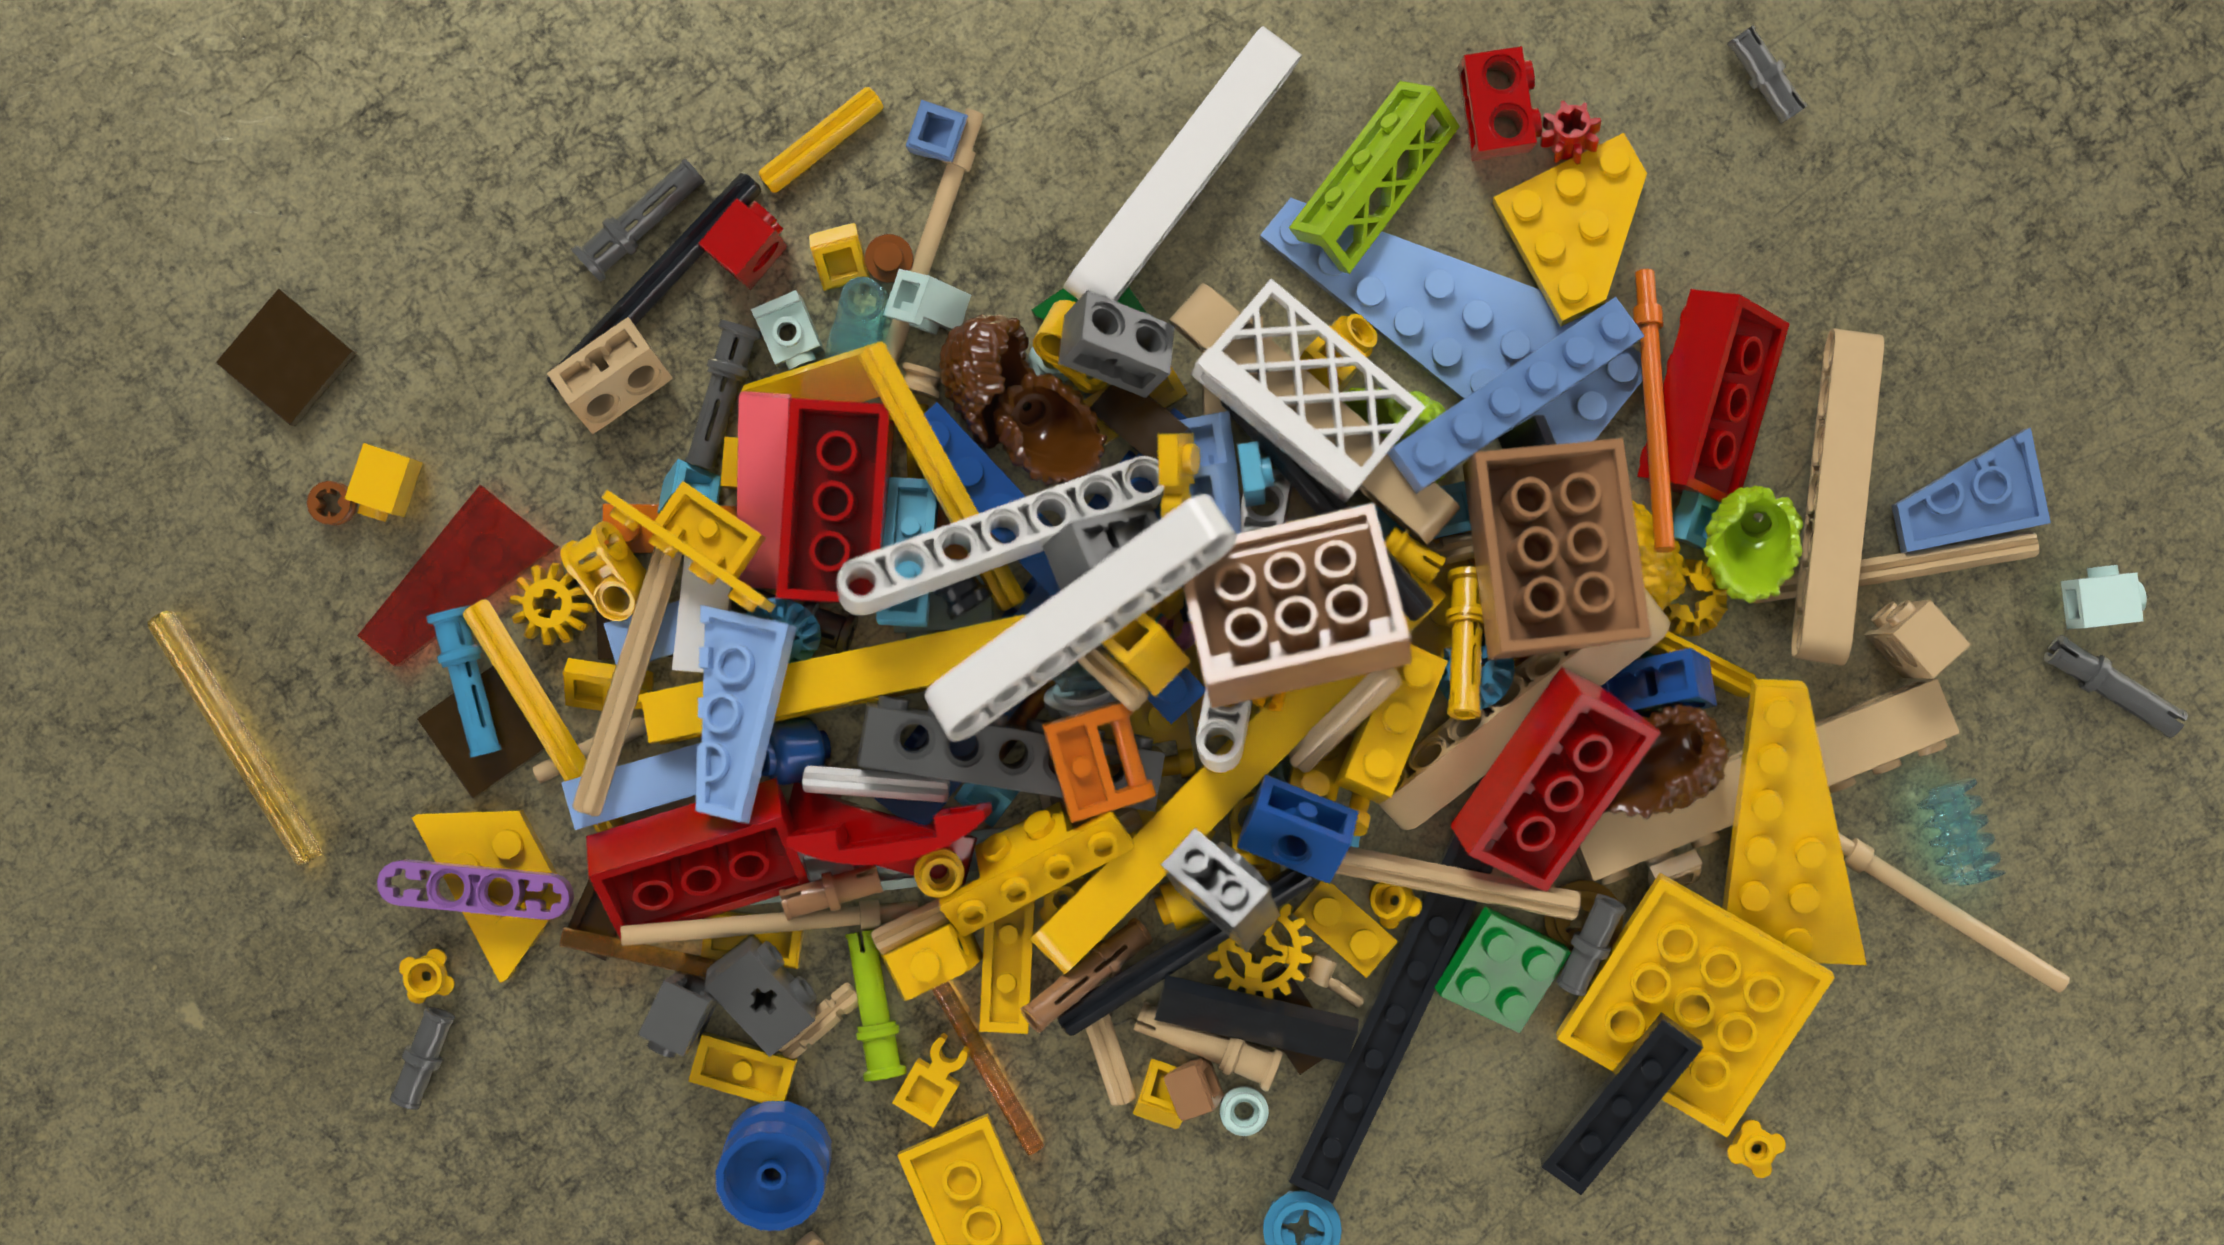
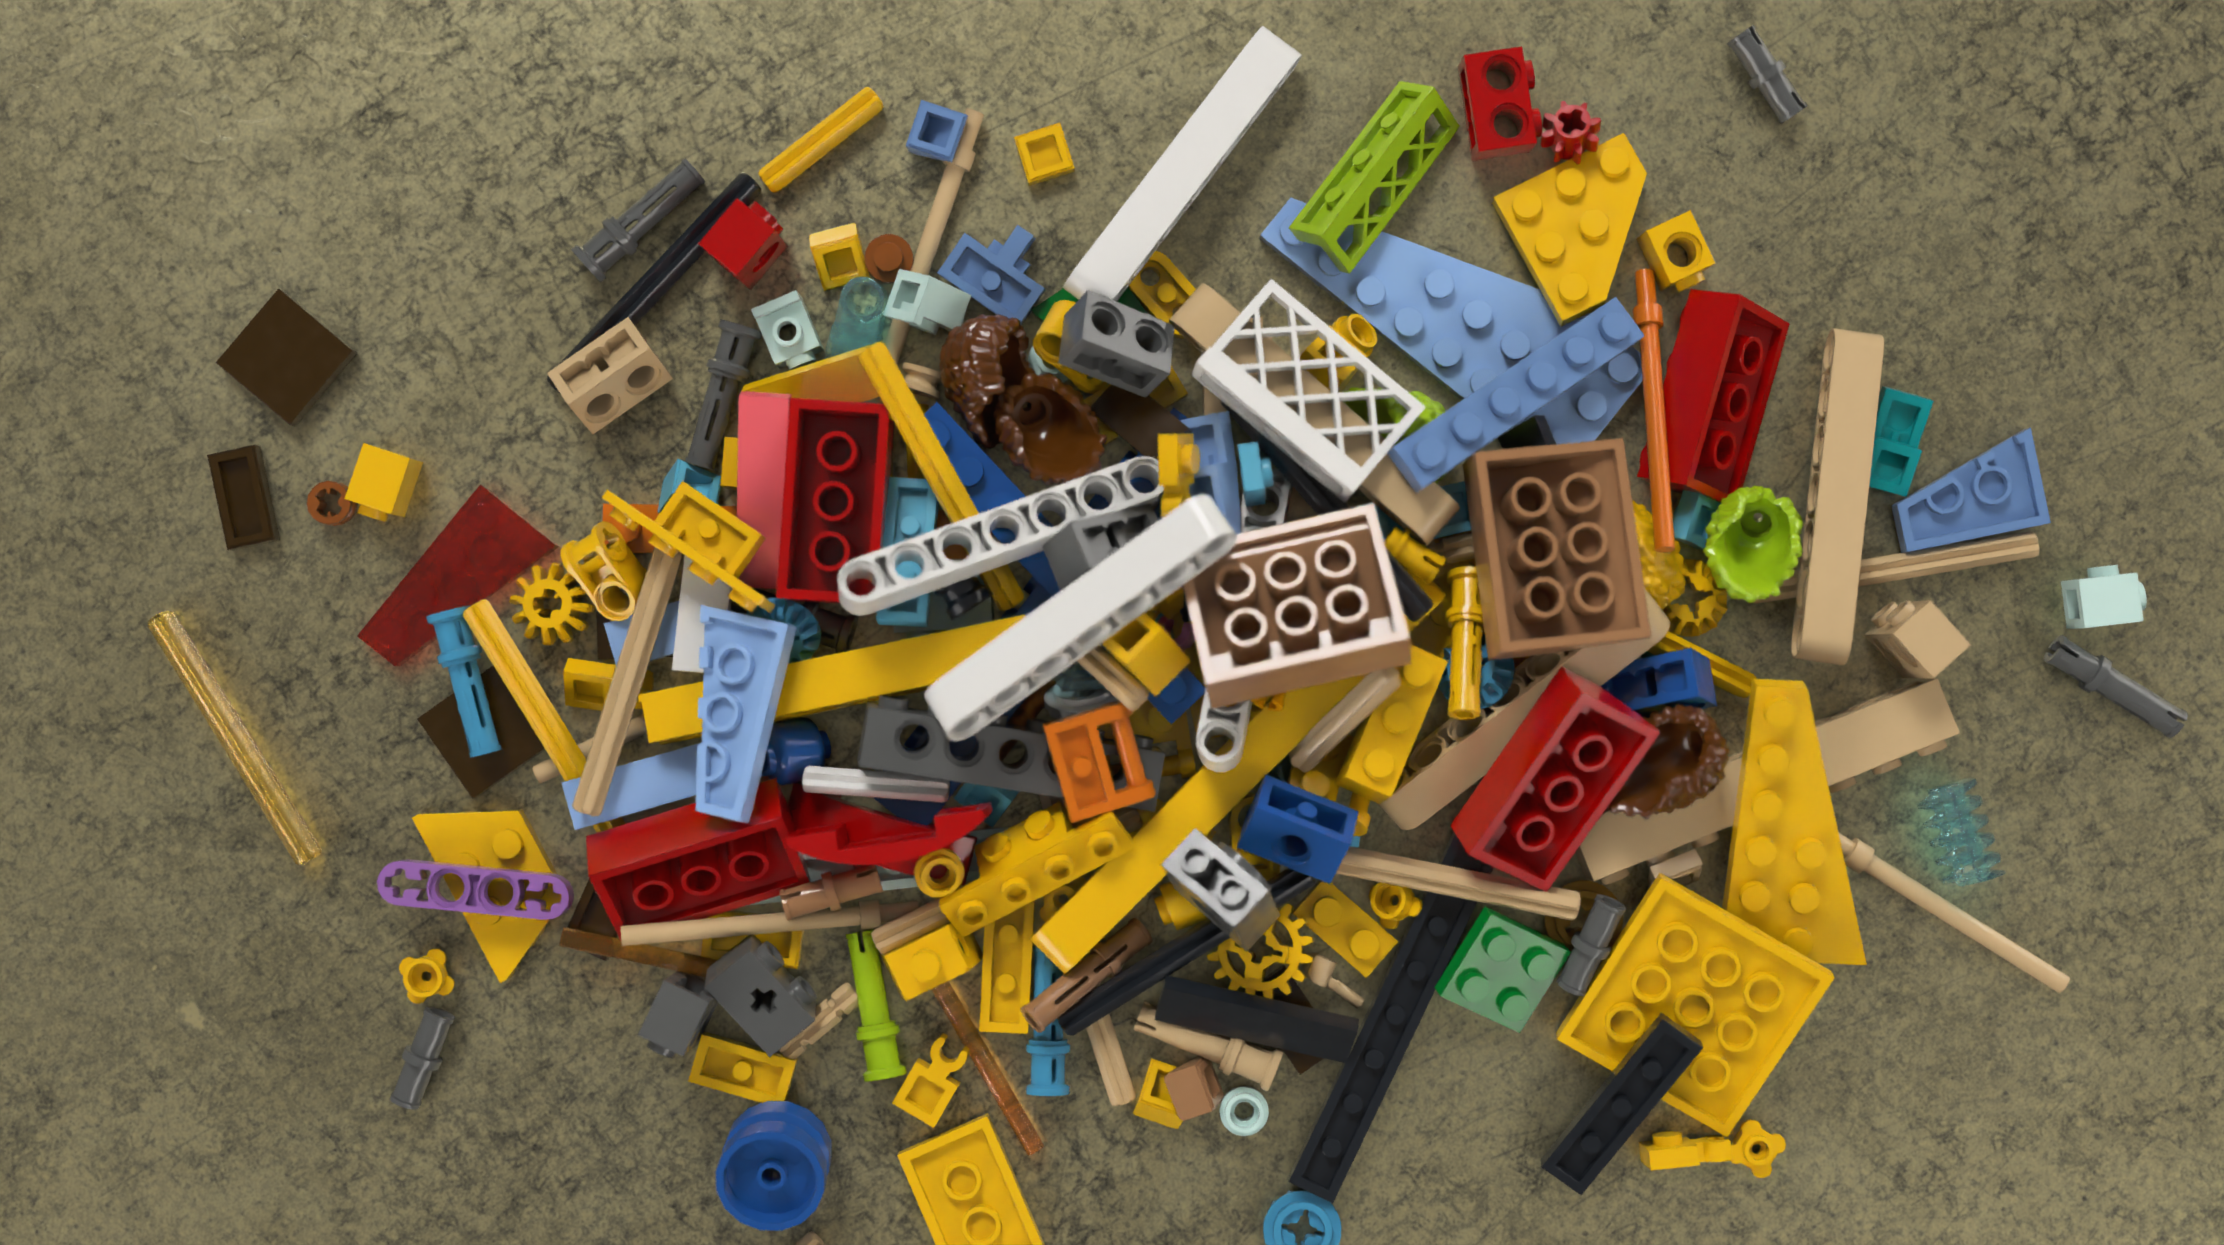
none -> dark brown tile [207,445,280,551]
none -> medium blue hinge [937,225,1046,326]
none -> yellow tile [1014,122,1075,186]
none -> dark azure pin [1026,945,1070,1096]
none -> yellow plate [1128,251,1196,338]
none -> yellow brick [1636,210,1715,293]
none -> yellow plate [1639,1131,1732,1171]
none -> teal slope [1869,386,1934,497]

